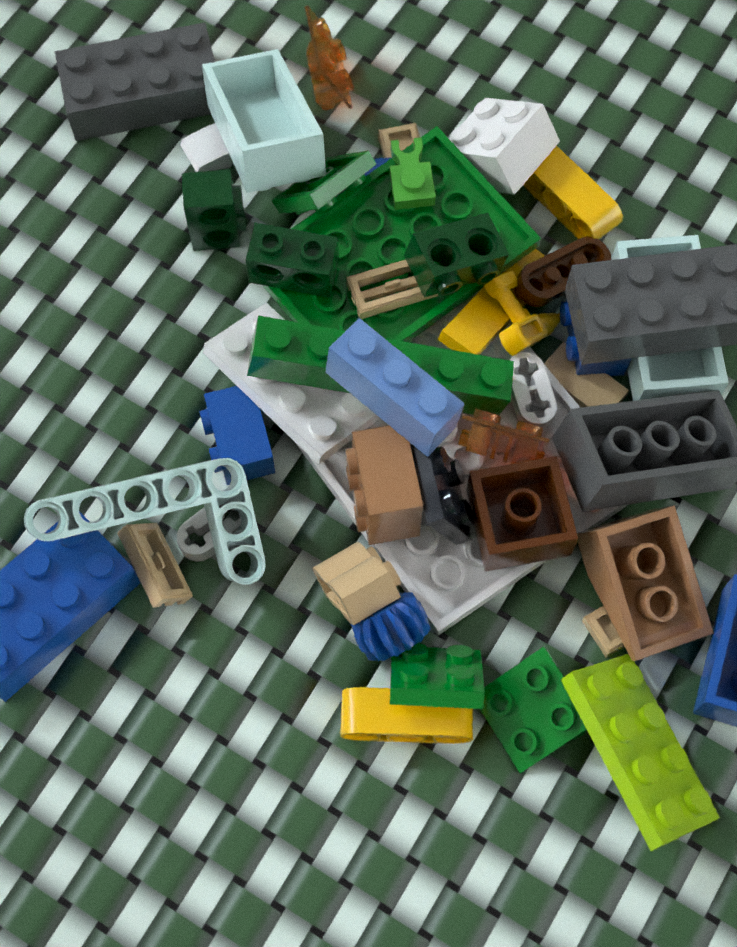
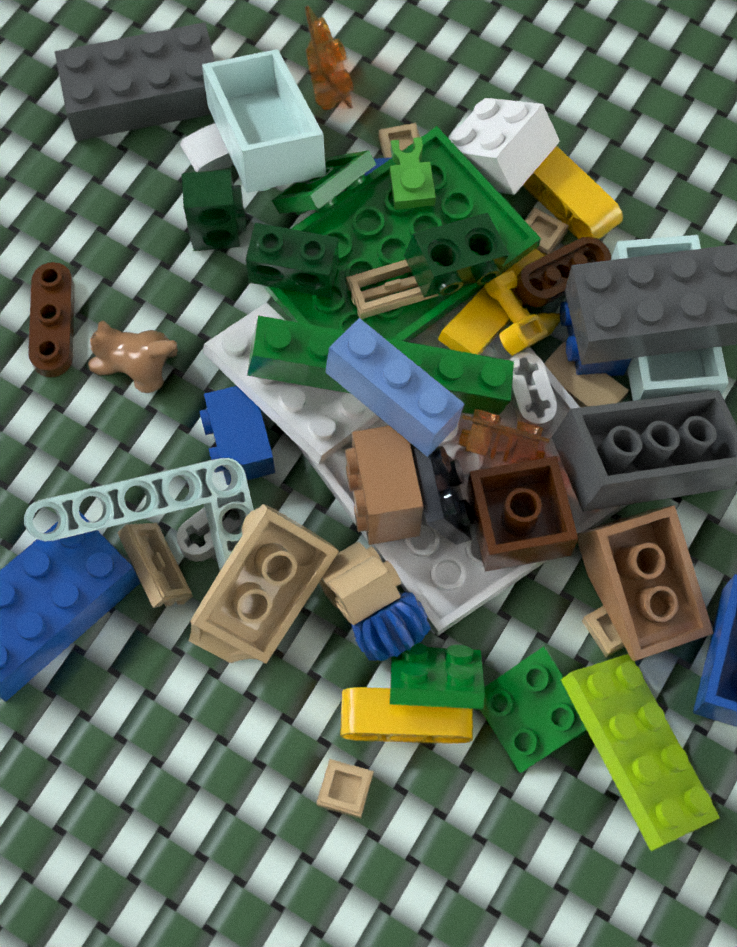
none -> reddish brown plate [28,262,75,377]
none -> medium nougat animal [88,321,178,393]
none -> tan slope [189,504,339,664]
none -> tan tile [316,759,374,819]
none -> tan tile [525,207,569,256]

